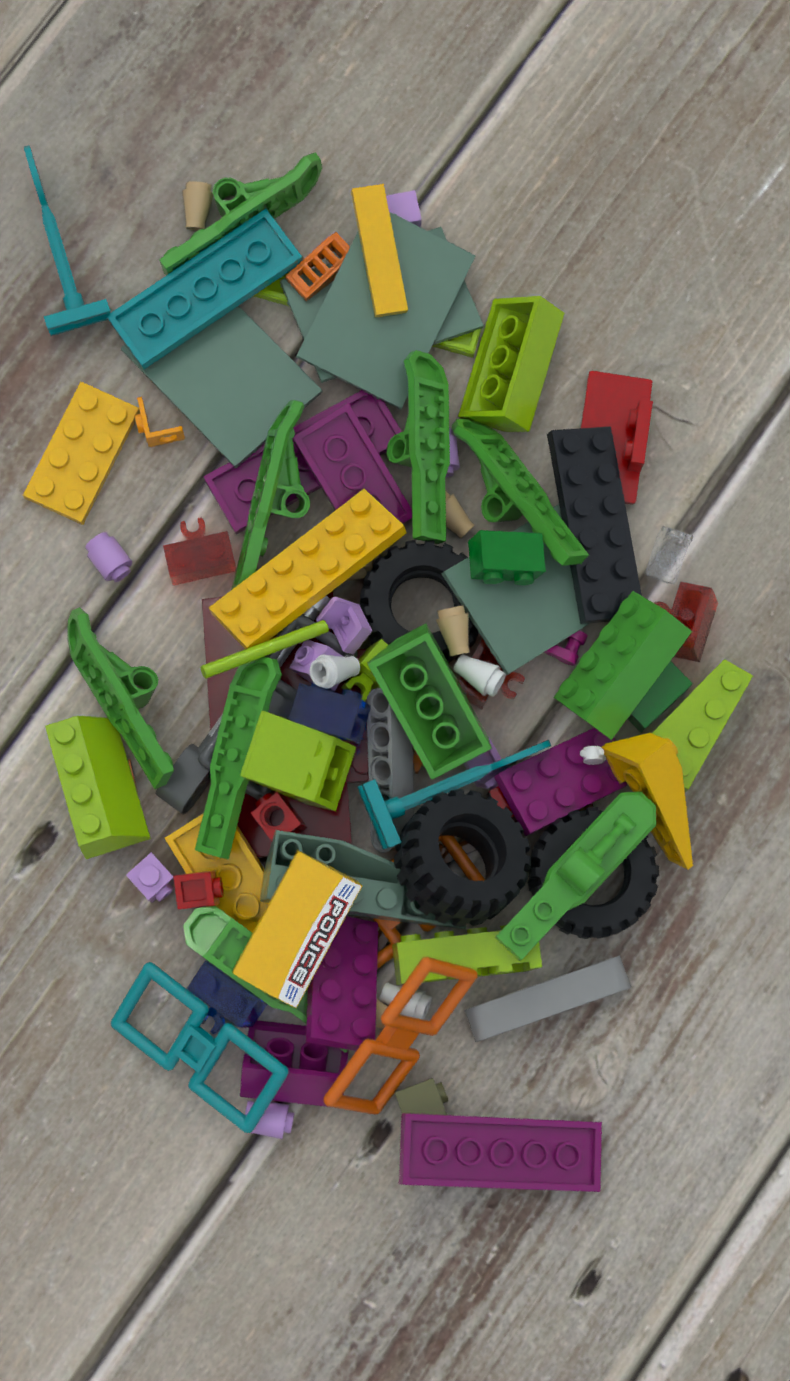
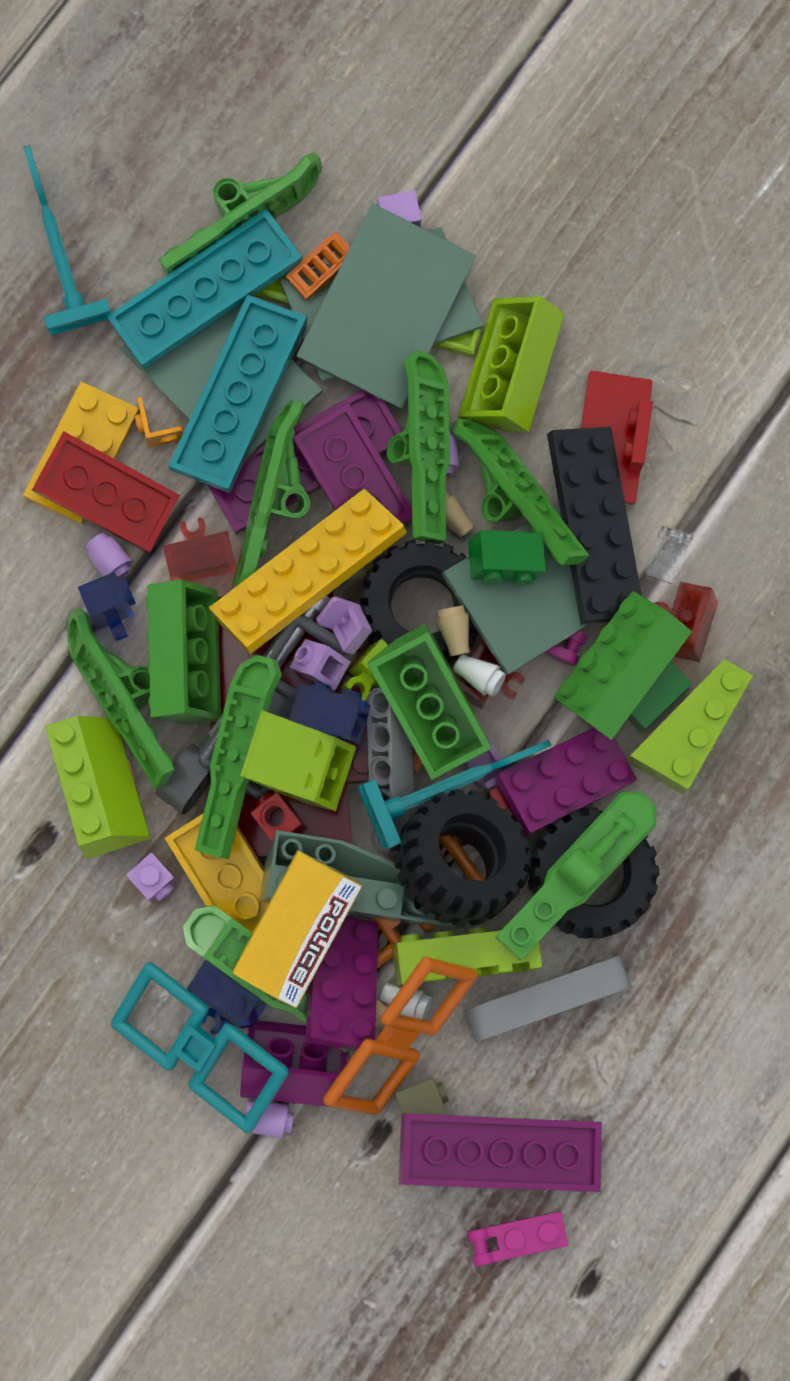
red bracket [173,870,224,910] -> none
tan cone [182,181,213,231] -> none
lime bar [201,620,329,679] -> none
white cone [310,655,360,689] -> none
yellow tile [351,184,408,318] -> none
white piece [580,746,606,765] -> none
yellow wedge [601,733,693,870] -> none
none -> red plate [32,431,180,553]
none -> clear blue brick [78,572,136,642]
none -> bright green brick [146,579,221,725]
none -> teal plate [168,295,308,493]
none -> dark pink plate [467,1211,568,1266]

